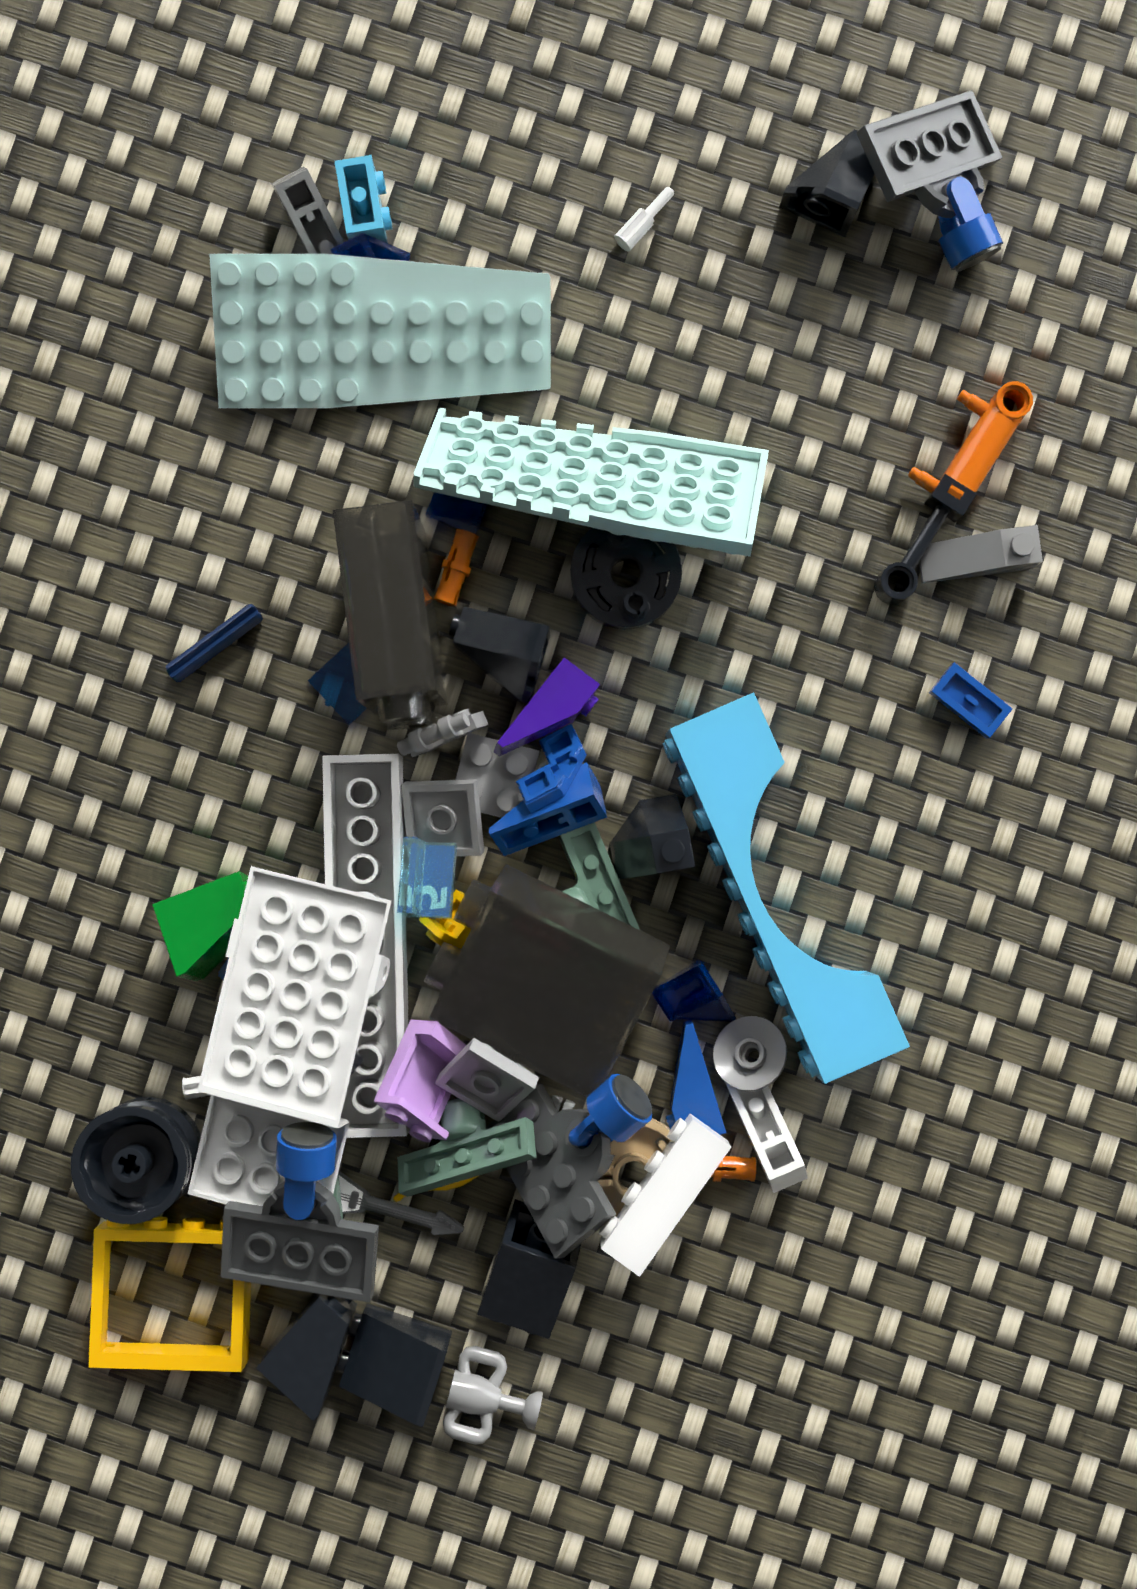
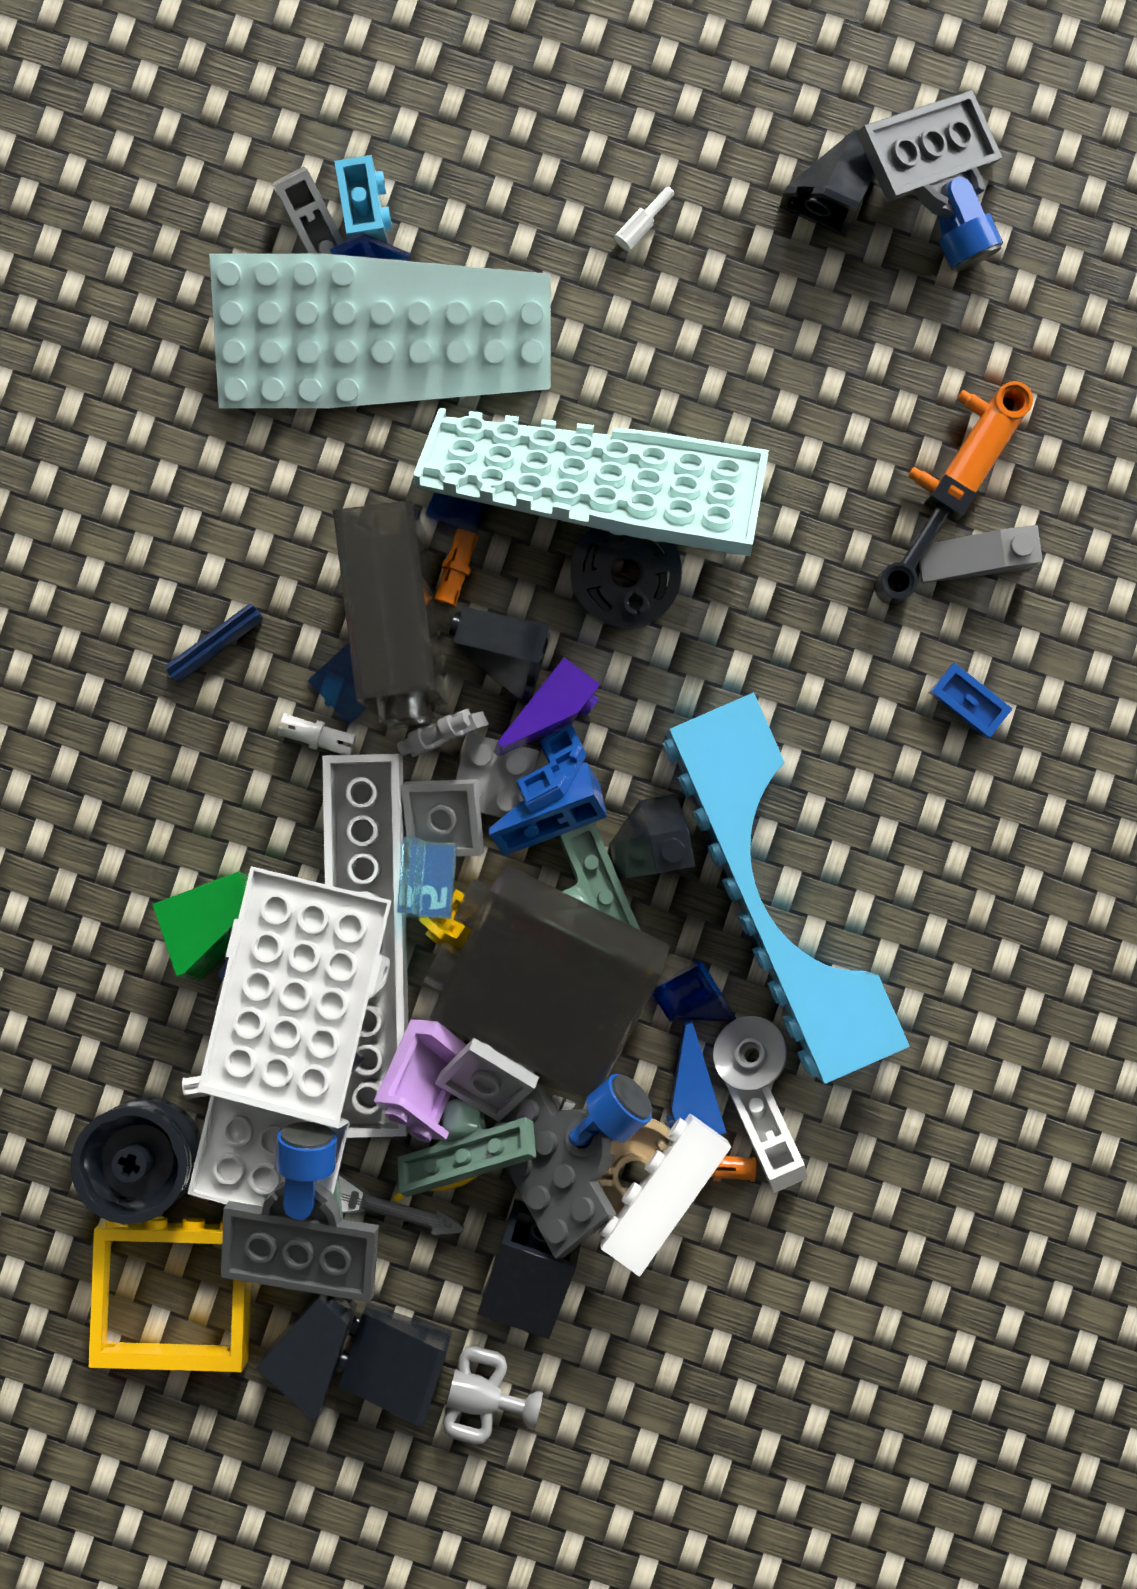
none -> white pin [277,713,356,755]

